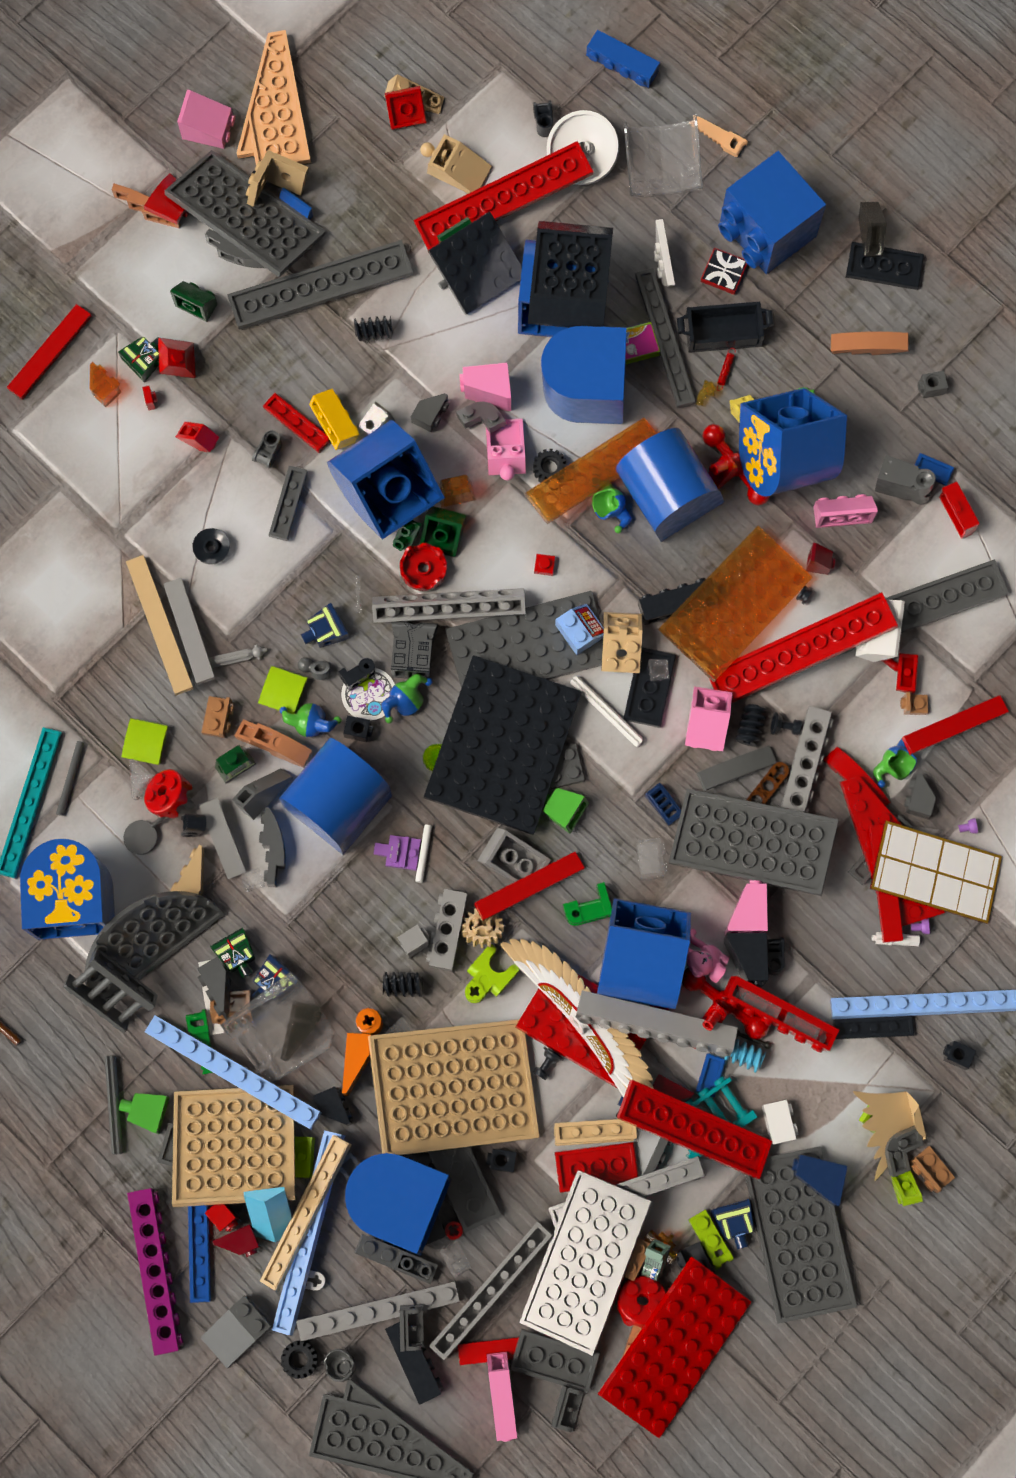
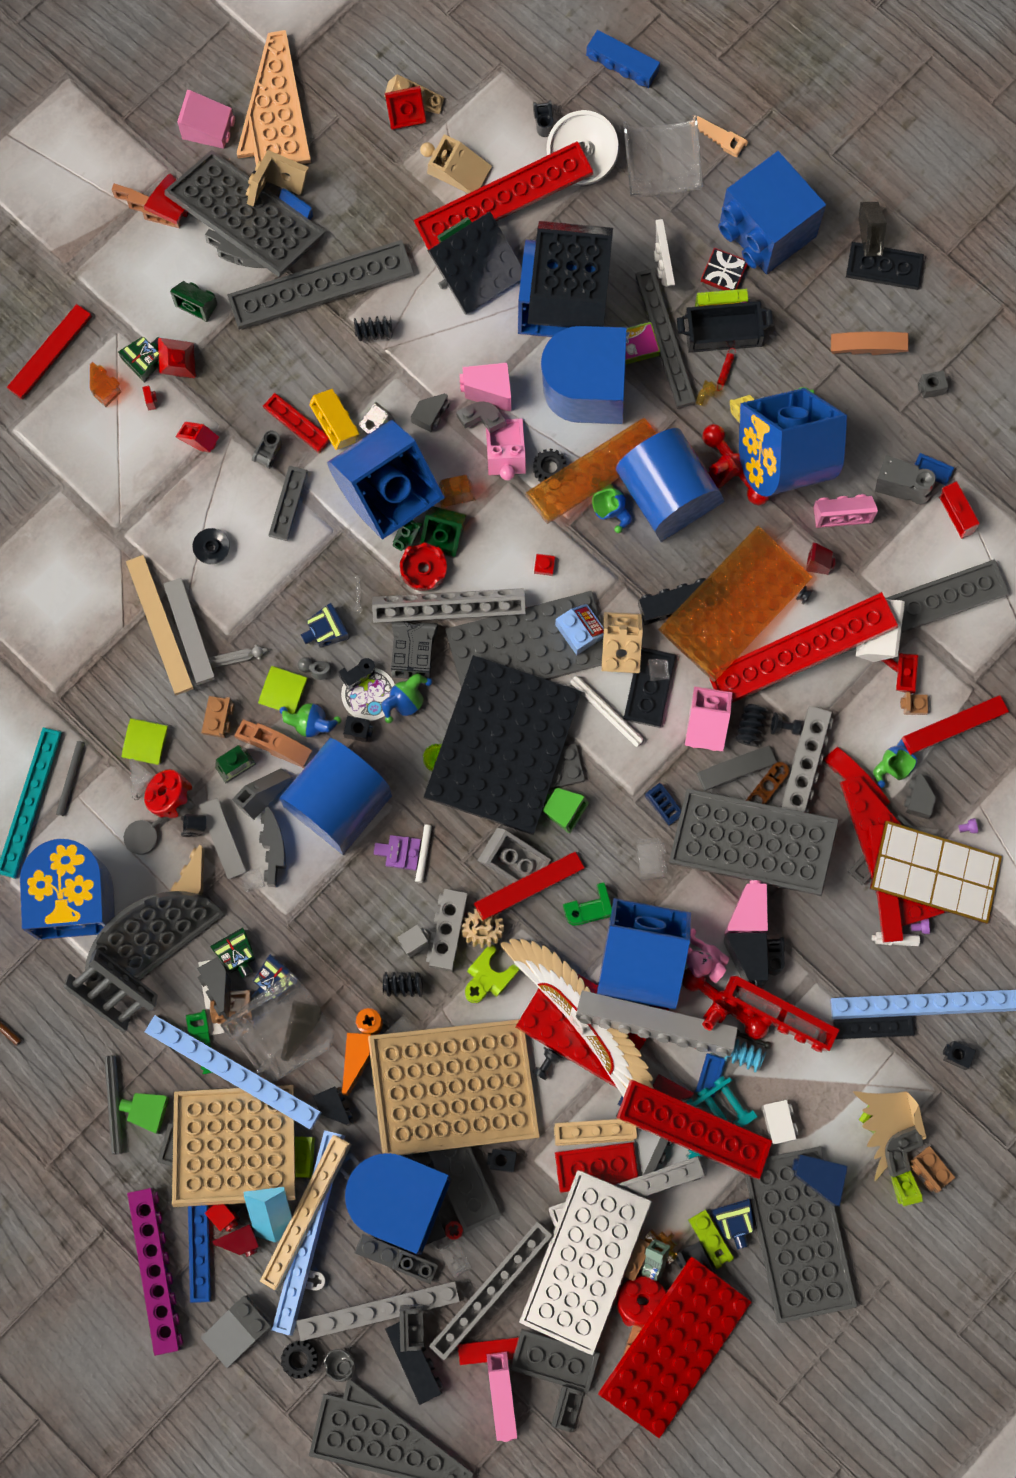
none -> lime piece [695,289,748,307]

